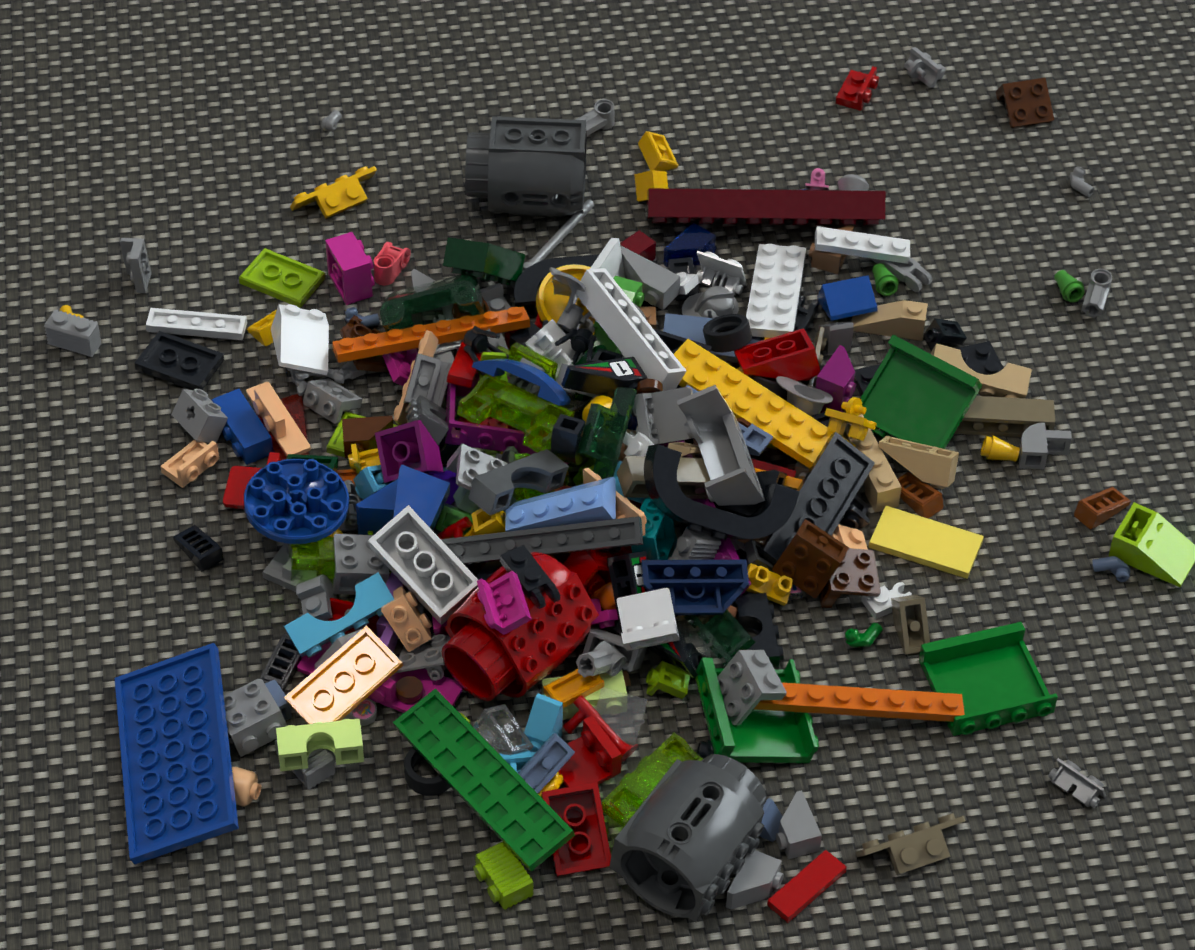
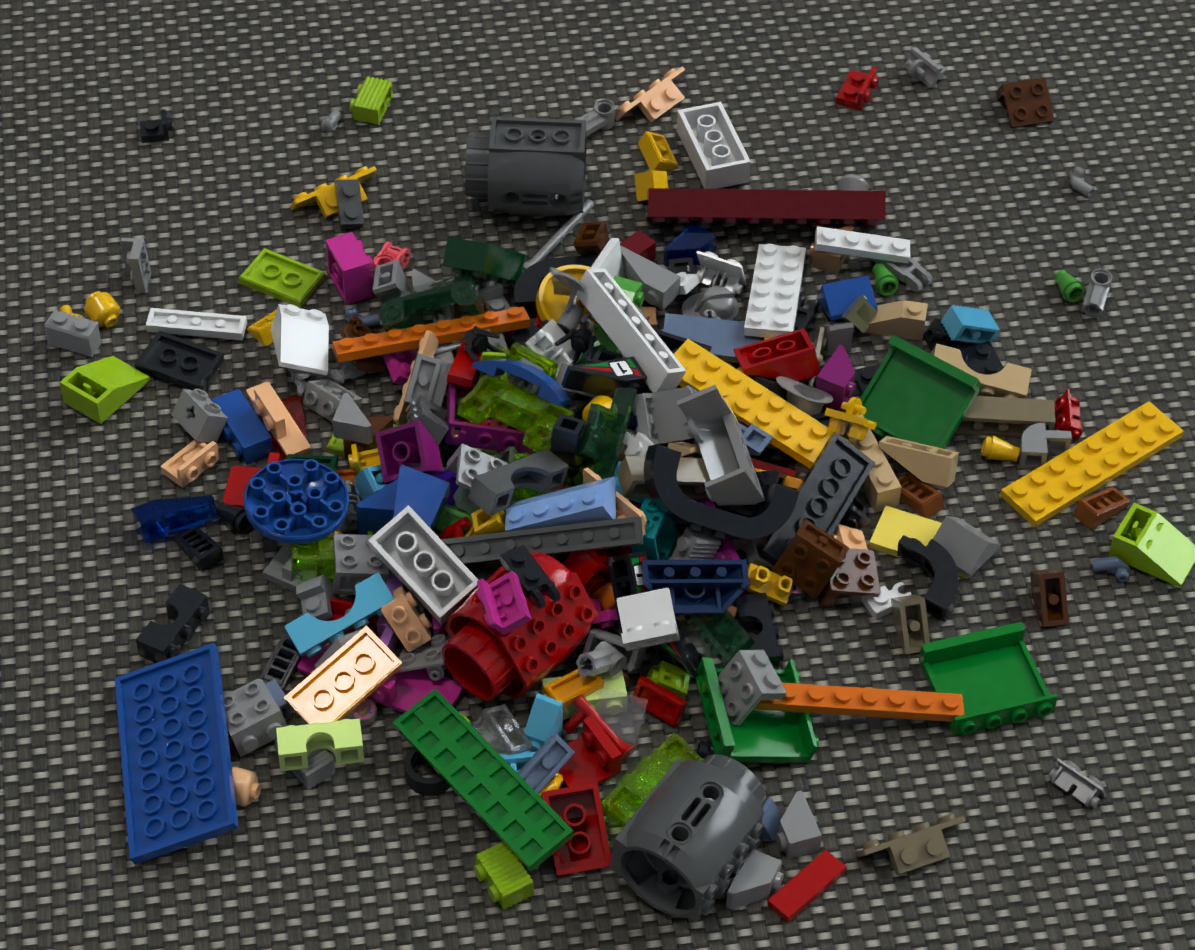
reddish brown tile [396,676,423,704] -> none
reddish brown tile [637,379,663,394] -> none
black tyre [703,314,752,353] -> none
bright pink hinge [805,168,829,190] -> none
green arm [845,622,883,647] -> none
none -> lime slope [60,356,151,424]
none -> yellow head [84,291,121,328]
none -> clear blue slope [131,495,219,544]
none -> black arch [136,584,210,663]
none -> black bracket [140,109,173,143]
none -> black cone [215,503,252,533]
none -> light grey slope [332,392,373,444]
none -> dark grey plate [334,179,364,227]
none -> lime brick [350,76,393,125]
none -> light grey slope [373,260,408,302]
none -> reddish brown slope [573,222,609,256]
none -> light nougat bracket [615,66,685,123]
none -> red plate [631,676,688,727]
none -> white brick [677,102,751,189]
none -> olive panel [840,295,877,333]
none -> black arch [897,535,959,622]
none -> light grey slope [933,516,1001,578]
none -> medium azure brick [941,305,1000,344]
none -> yellow plate [1000,401,1184,528]
none -> reddish brown slope [1030,569,1069,627]
none -> red hinge [1054,389,1082,440]

